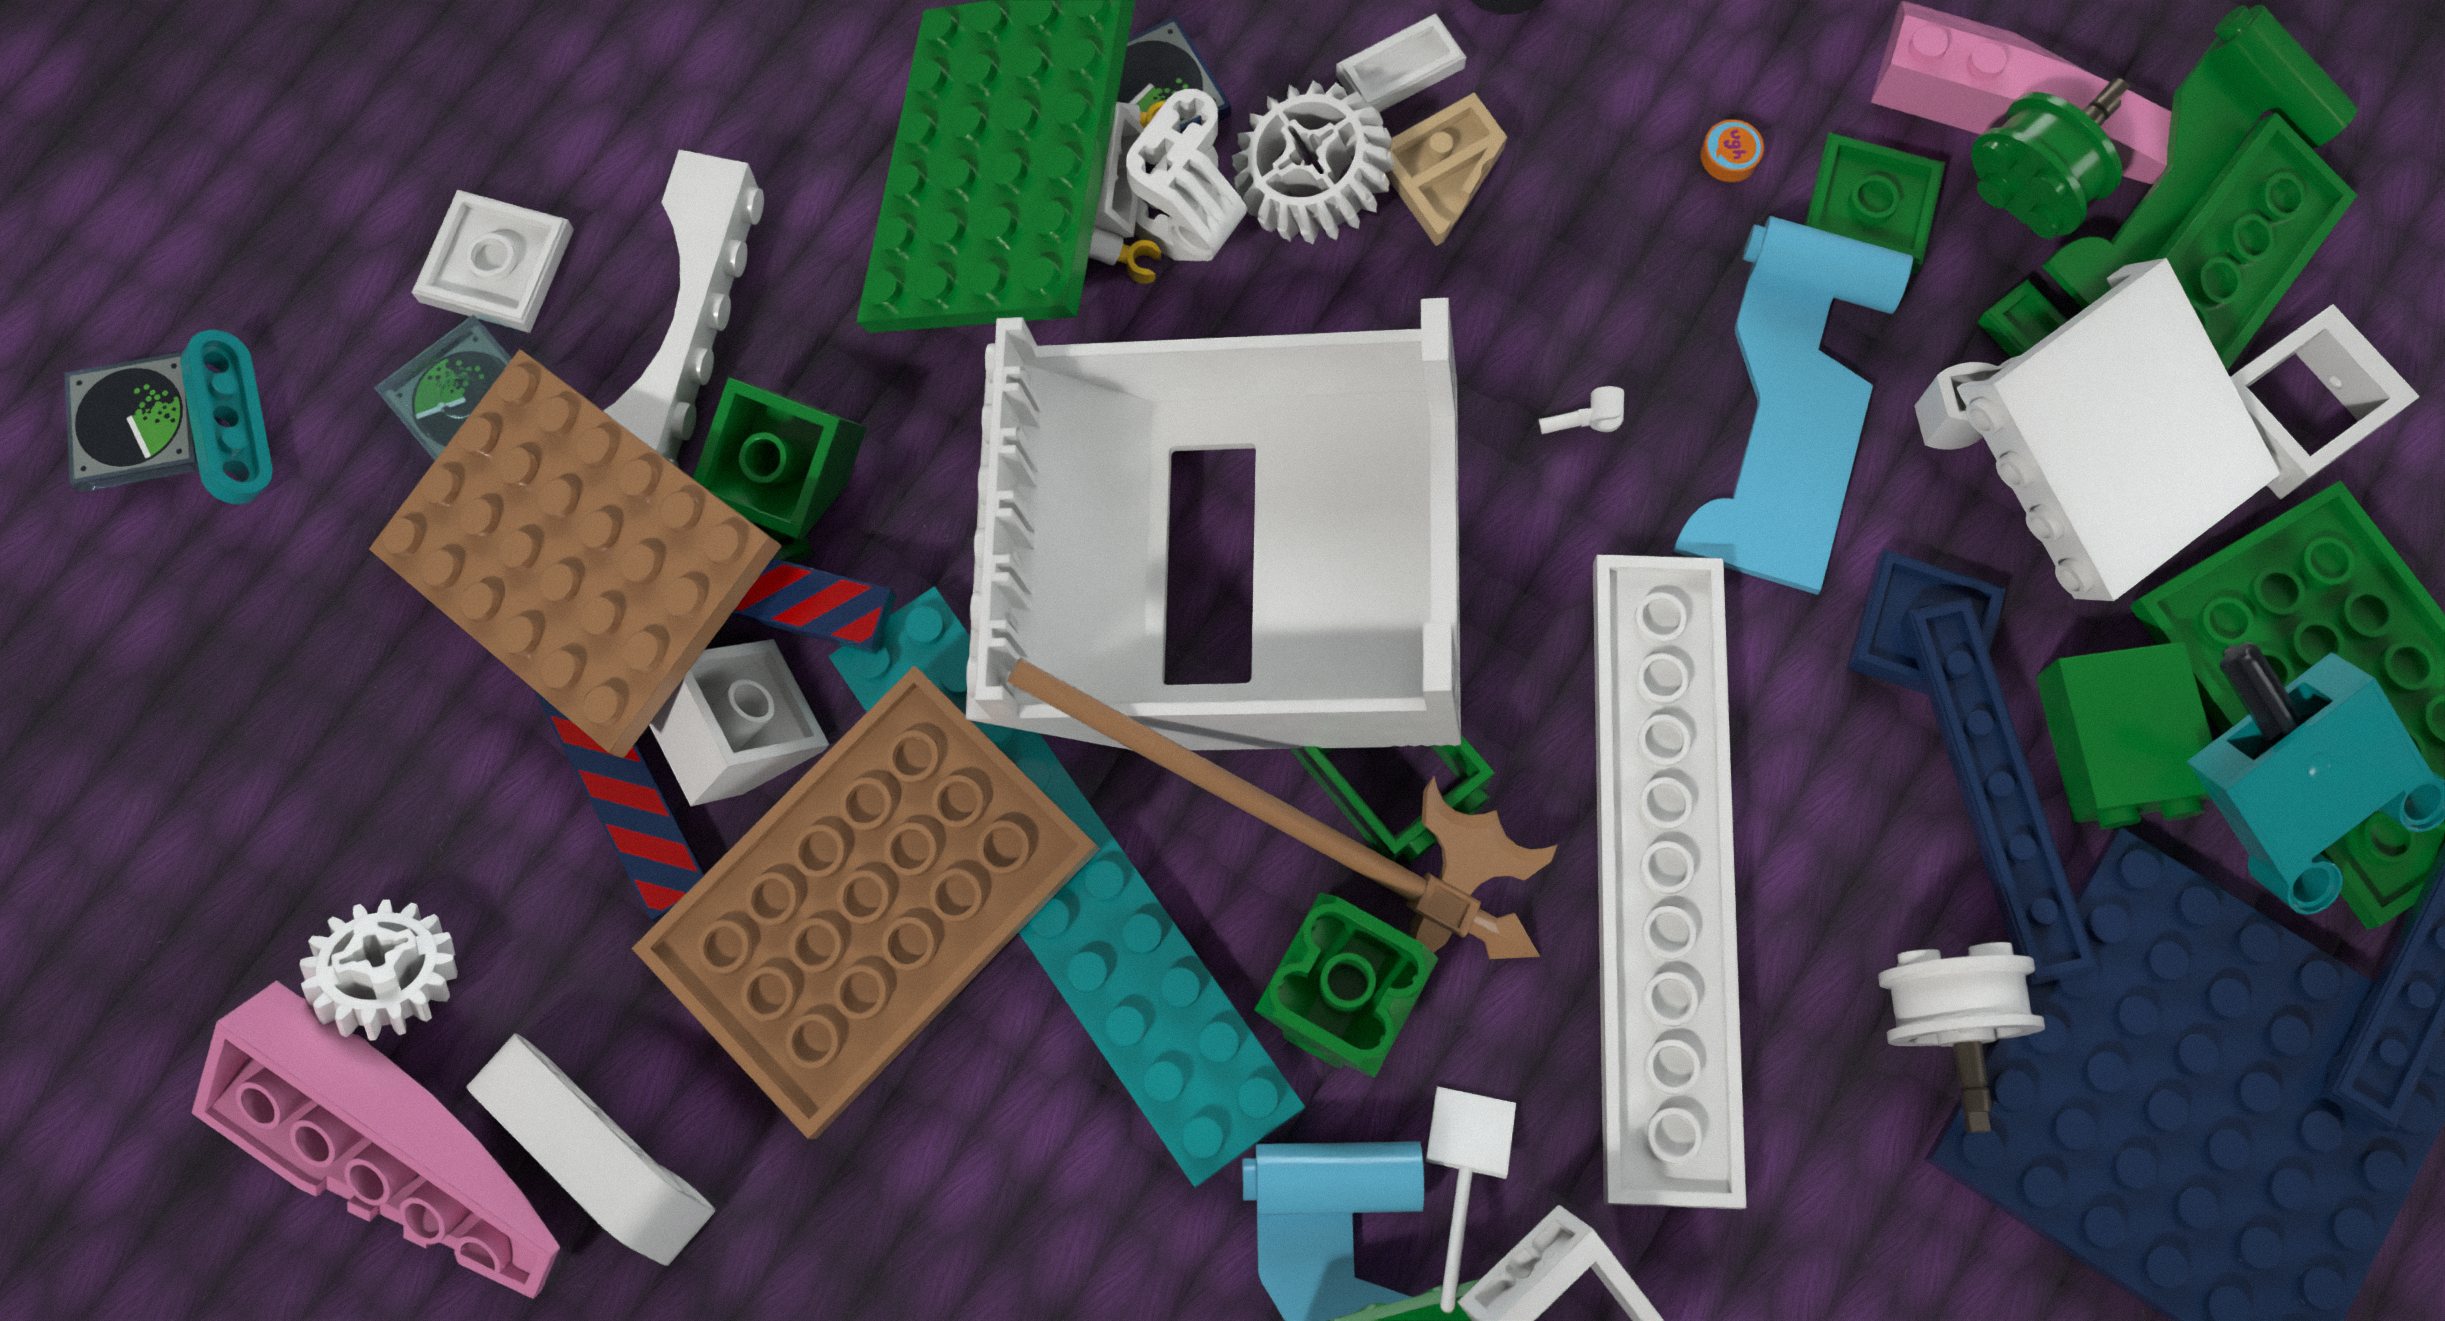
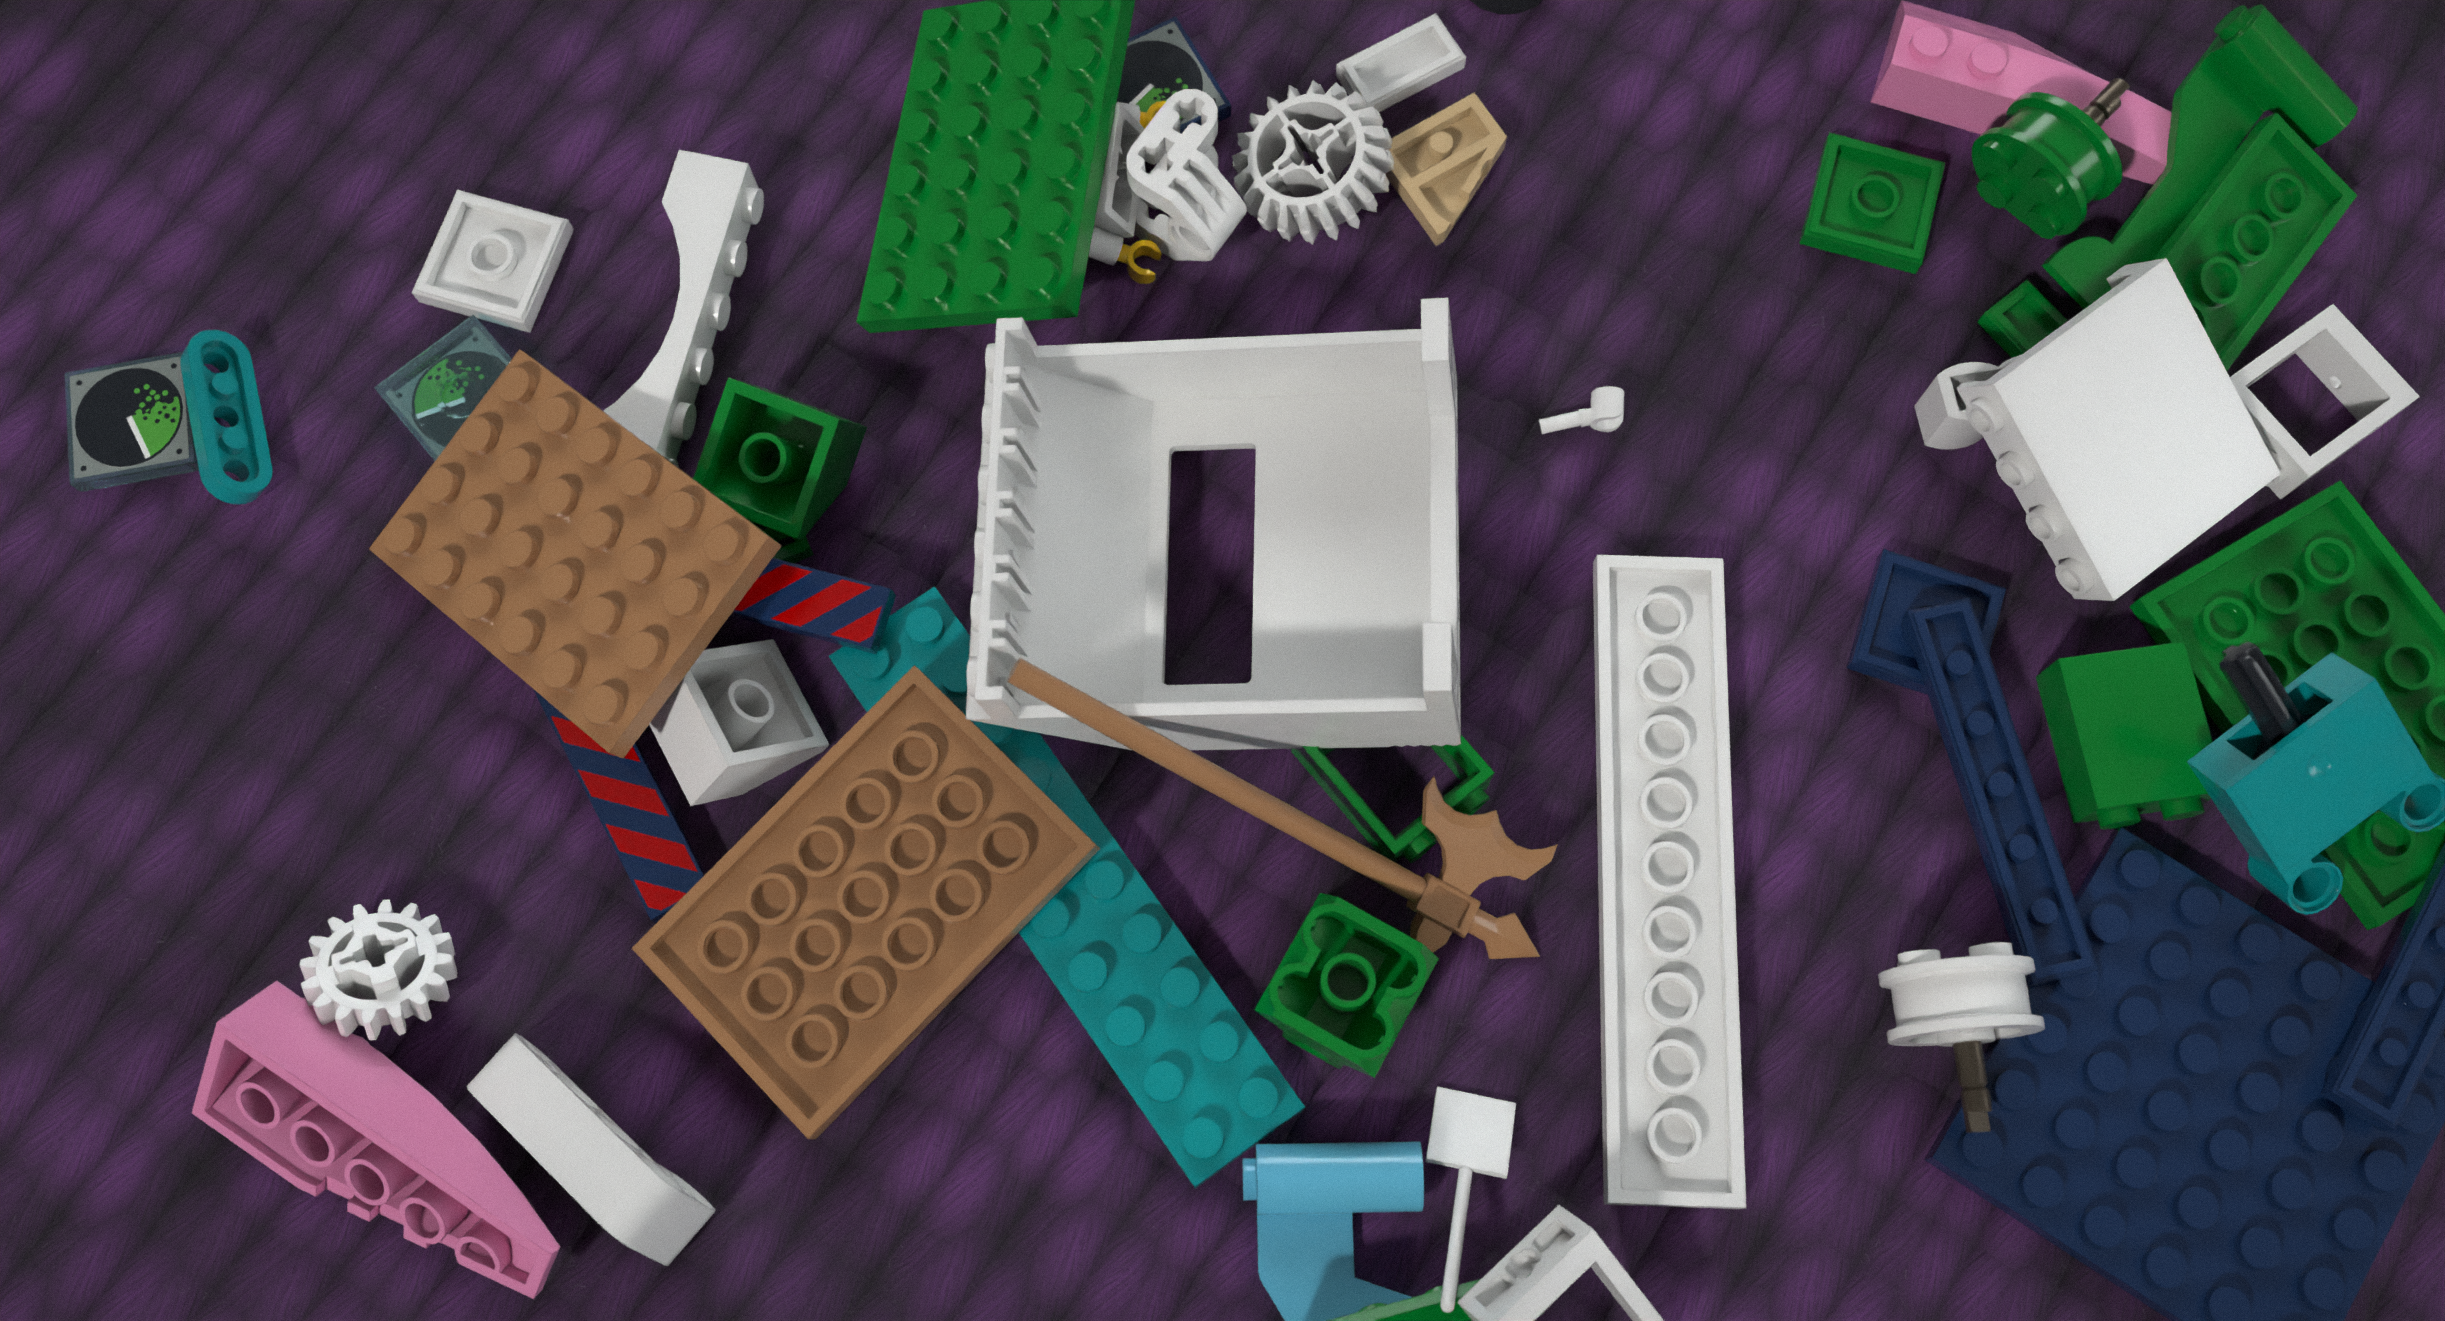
medium azure door [1673,216,1913,595] -> none
orange tile [1700,120,1764,182] -> none

